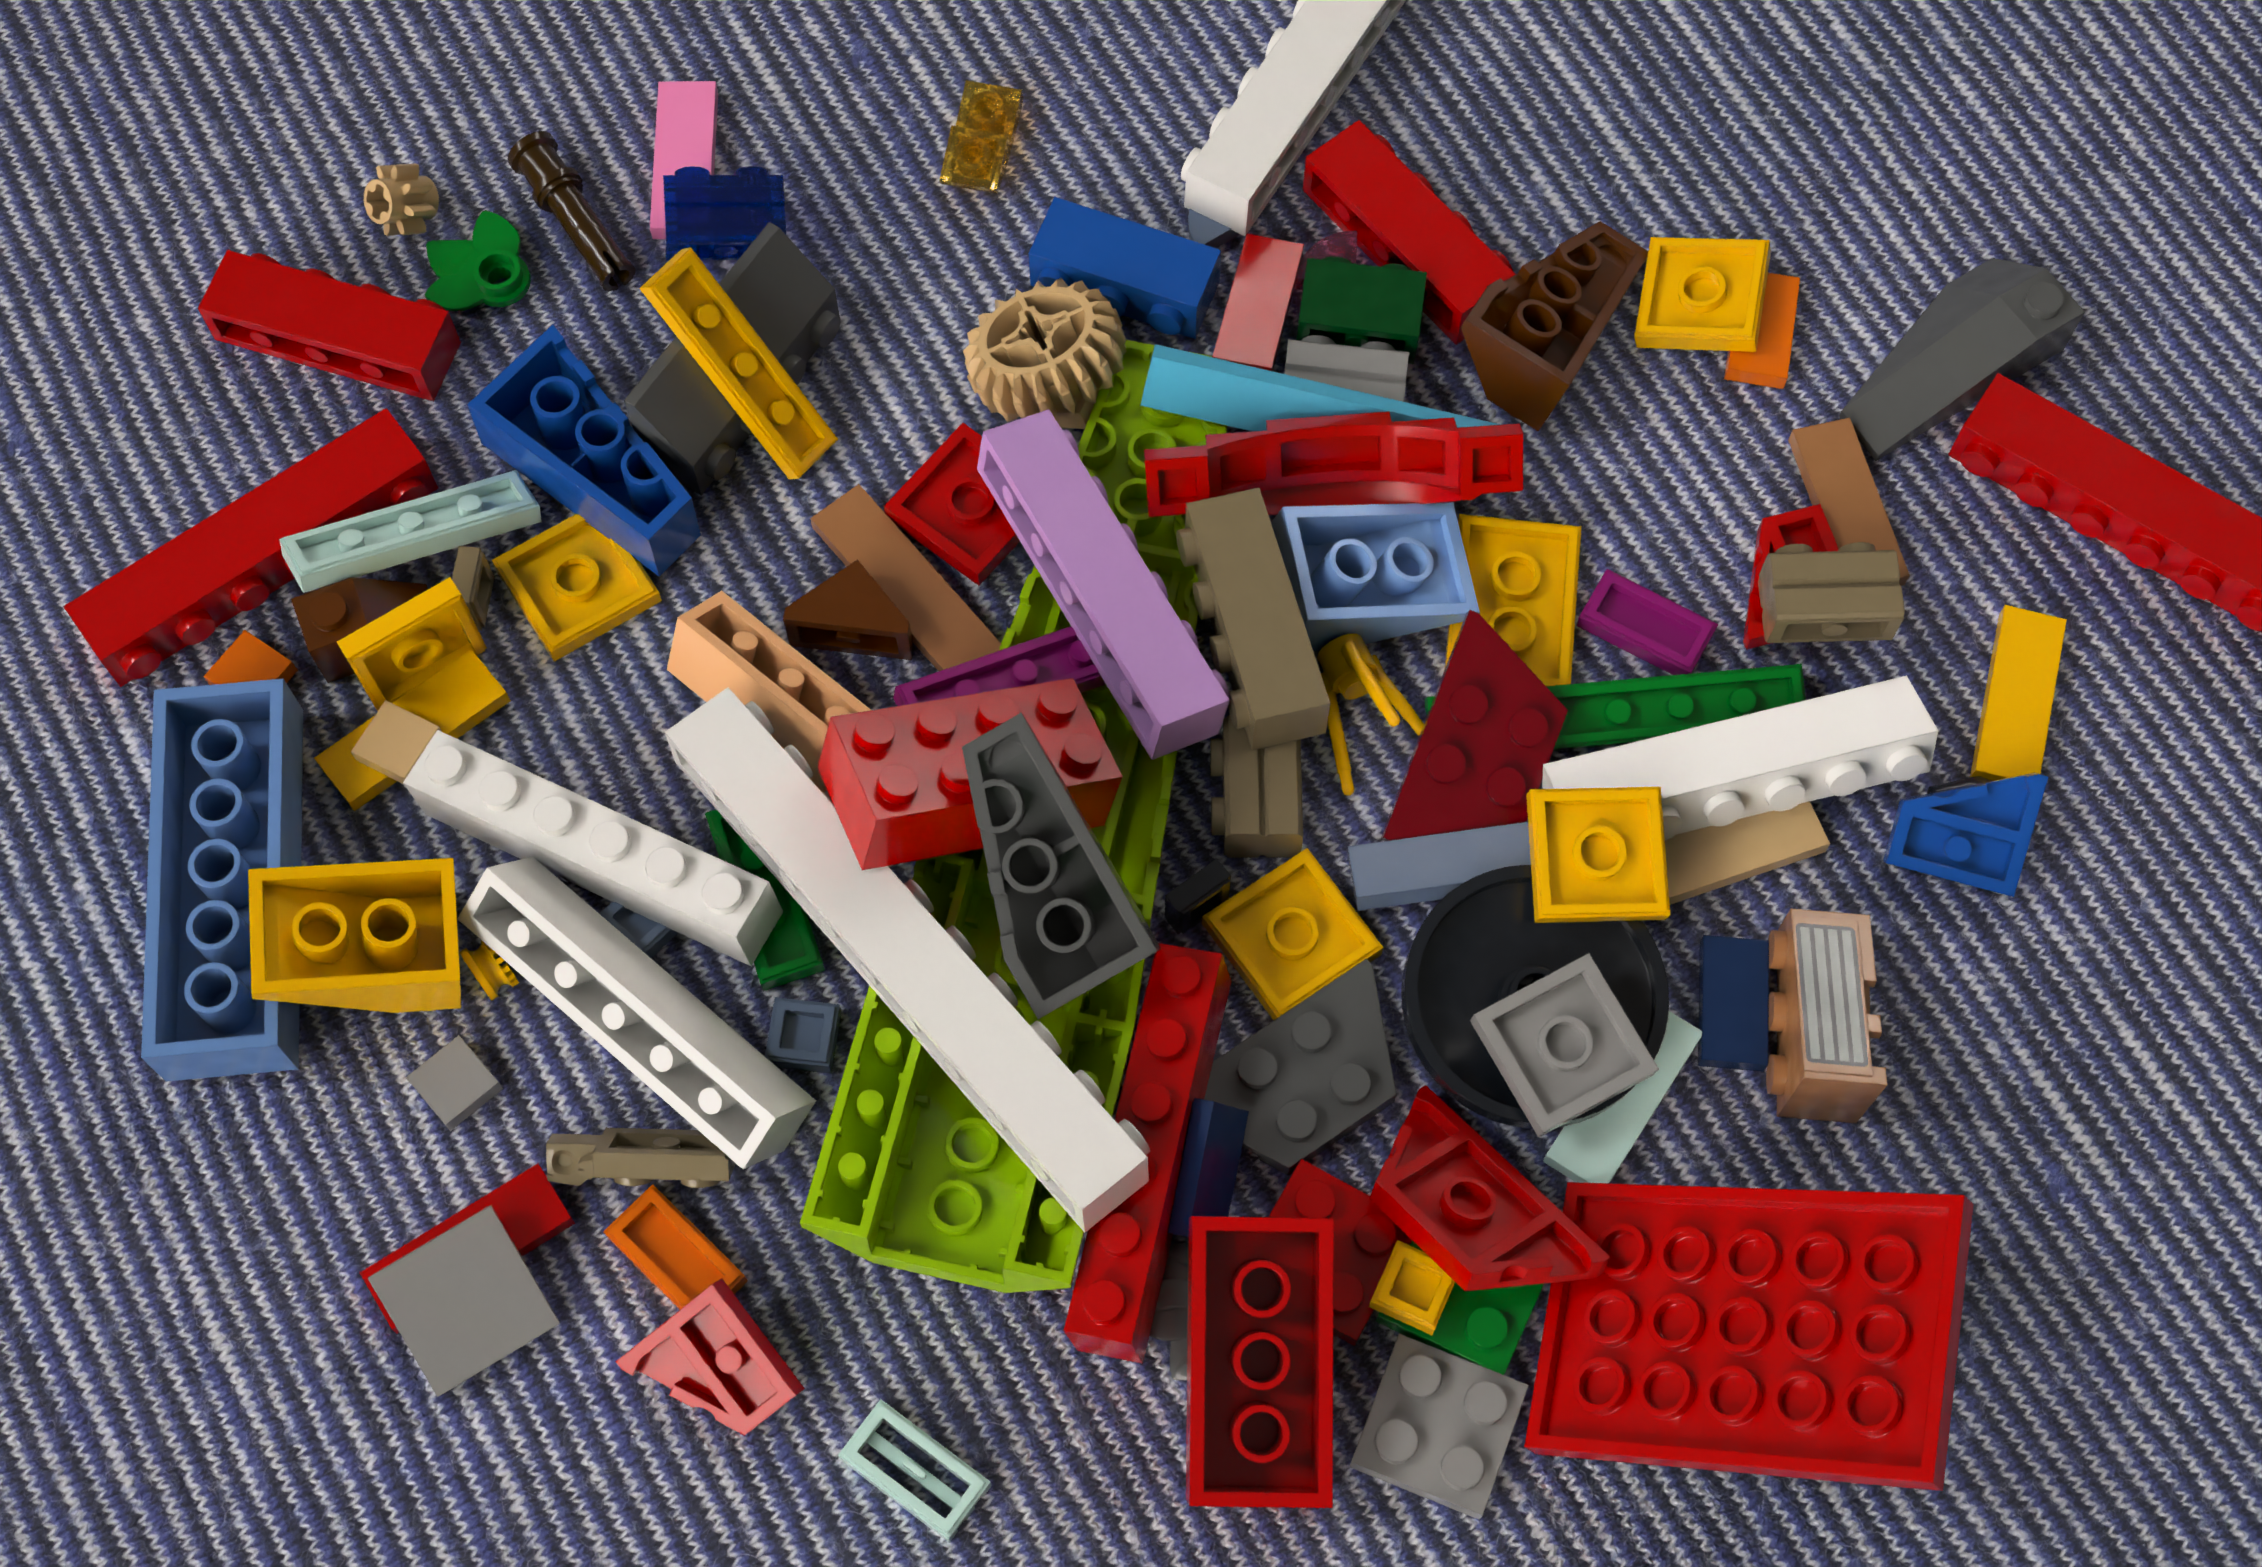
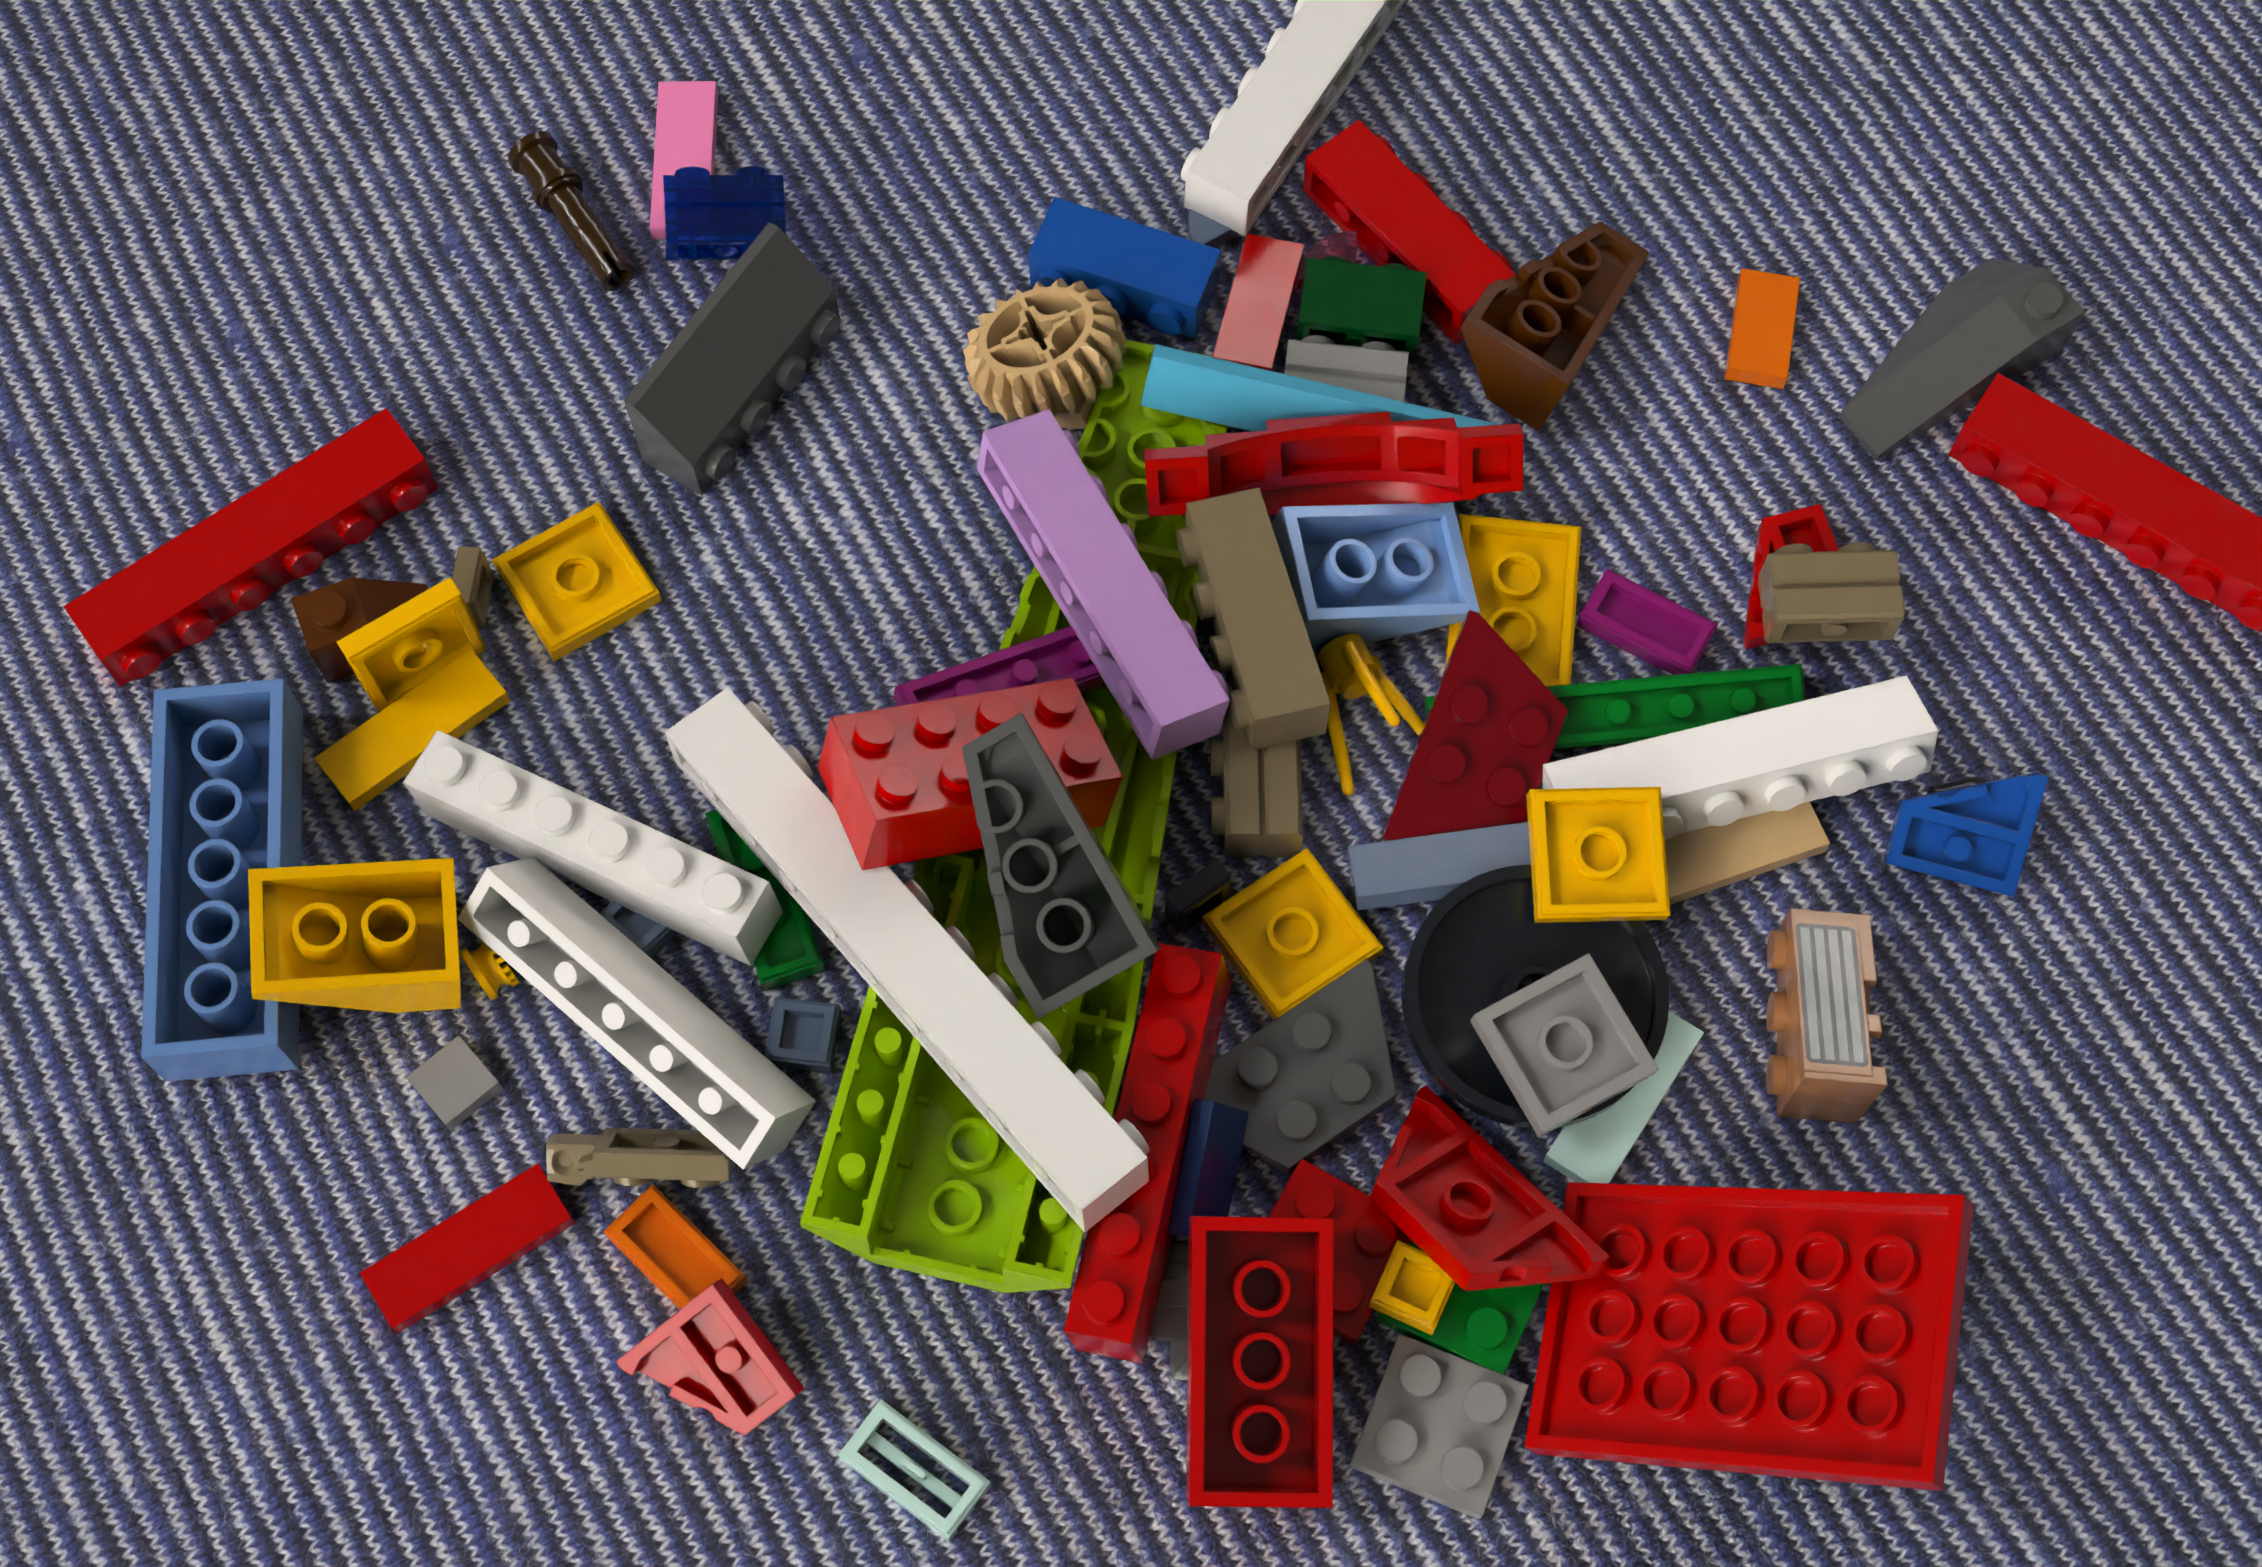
red brick [197,250,461,402] -> none
orange tile [203,630,298,685] -> none
light aqua tile [279,470,541,593] -> none
tan tile [351,700,442,784] -> none
tan gear [364,163,439,236] -> none
light grey tile [368,1205,560,1397] -> none
green plate [425,210,531,311] -> none
blue wedge [467,324,701,577] -> none
yellow tile [639,247,838,479] -> none
light nougat brick [667,590,871,793] -> none
reddish brown slope [783,559,914,660] -> none
medium nougat tile [810,484,1001,671] -> none
red plate [884,423,1020,586] -> none
clear yellow slope [940,80,1024,194] -> none
yellow tile [1634,237,1771,352] -> none
dark blue tile [1698,935,1769,1072] -> none
medium nougat tile [1788,418,1910,586] -> none
yellow tile [1970,605,2067,781] -> none

